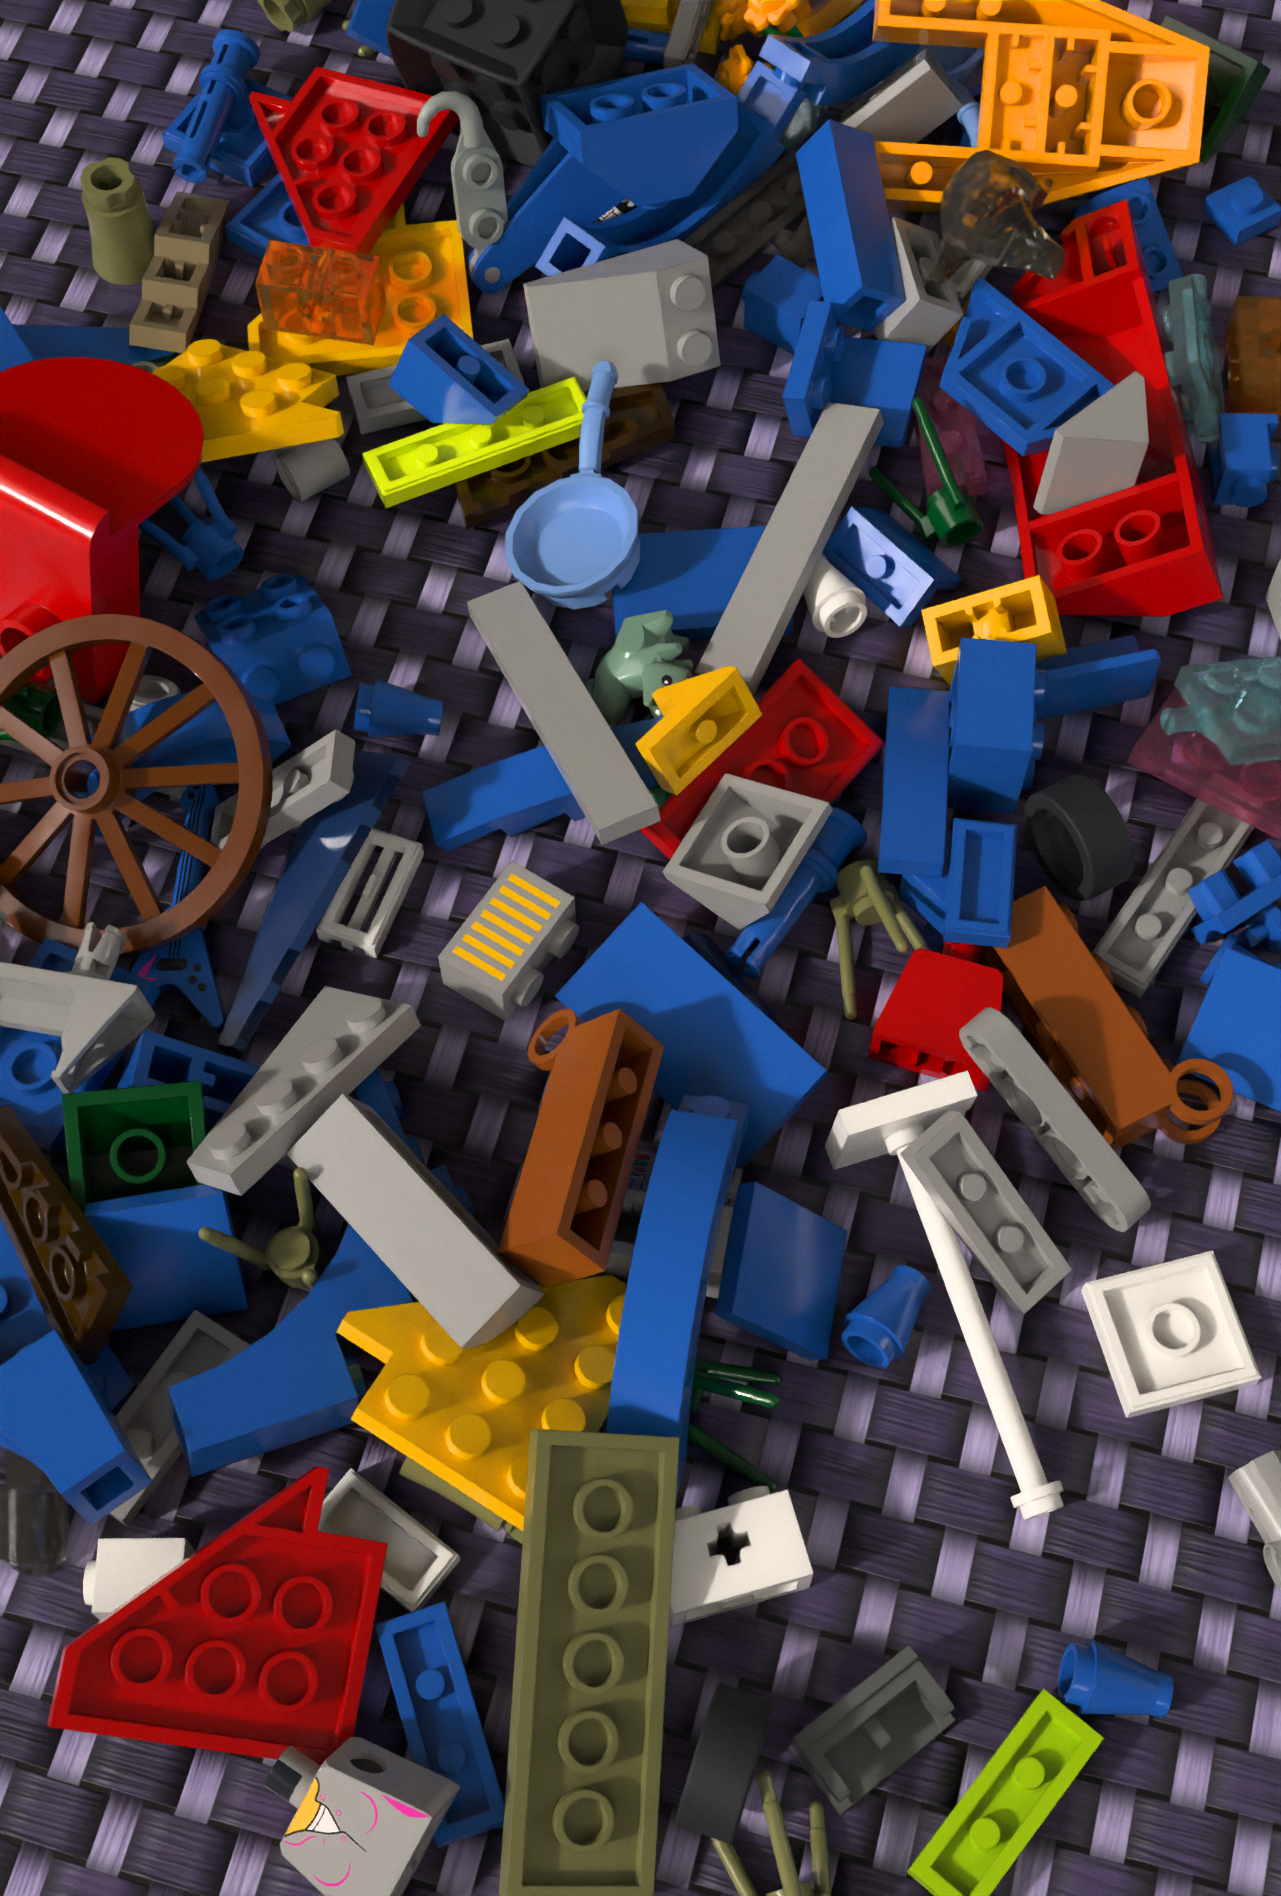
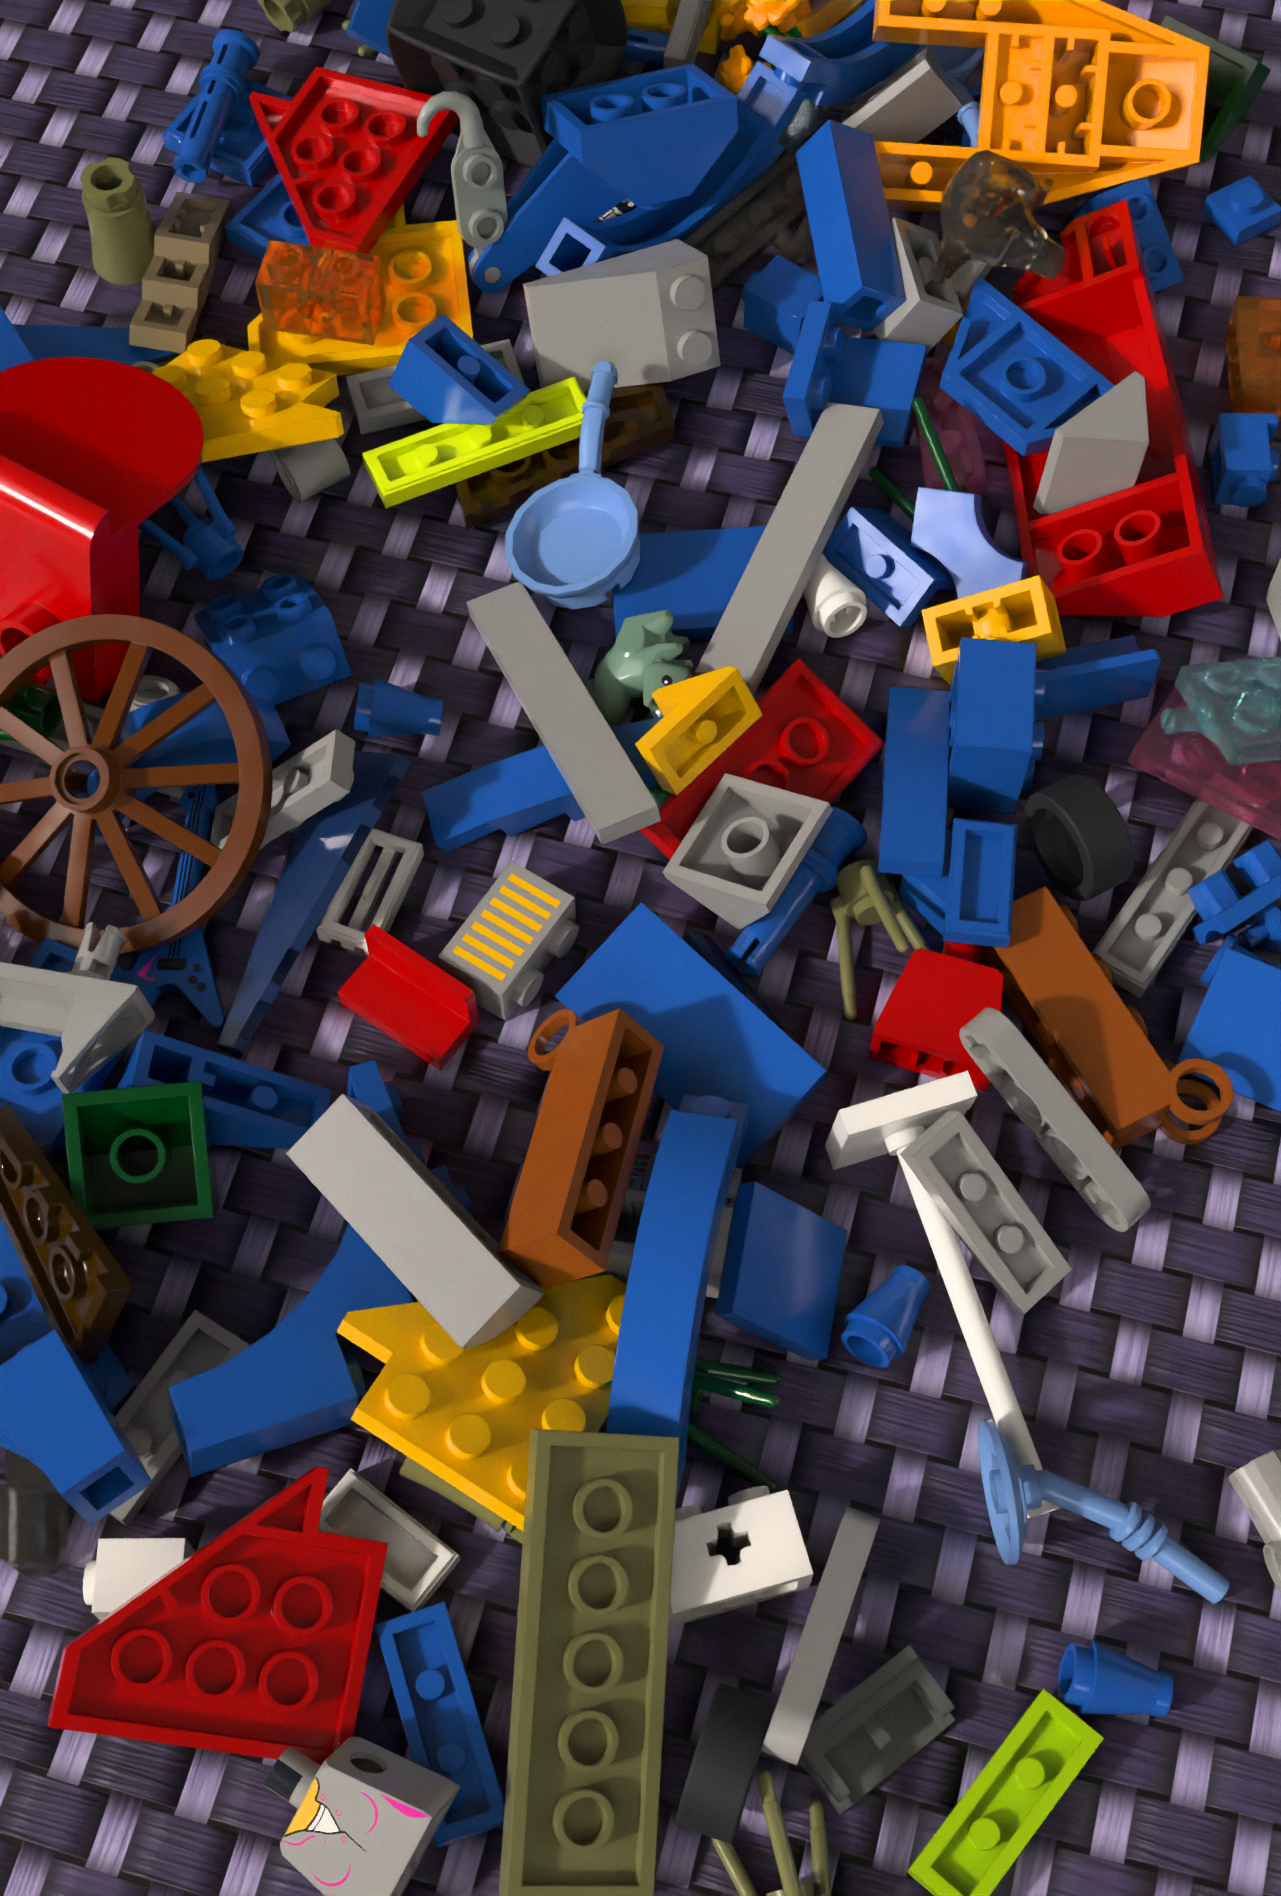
blue tile [84,1184,248,1332] -> none
light grey wing [186,986,421,1196] -> none
olive plant [198,1167,327,1290] -> none
white tile [1081,1250,1261,1419] -> none
clear light blue plate [1162,274,1225,443] -> none
none -> red panel [337,924,480,1071]
none -> light grey beam [761,1506,880,1765]
none -> tile [910,487,1029,599]
none -> medium blue dish [978,1418,1230,1604]

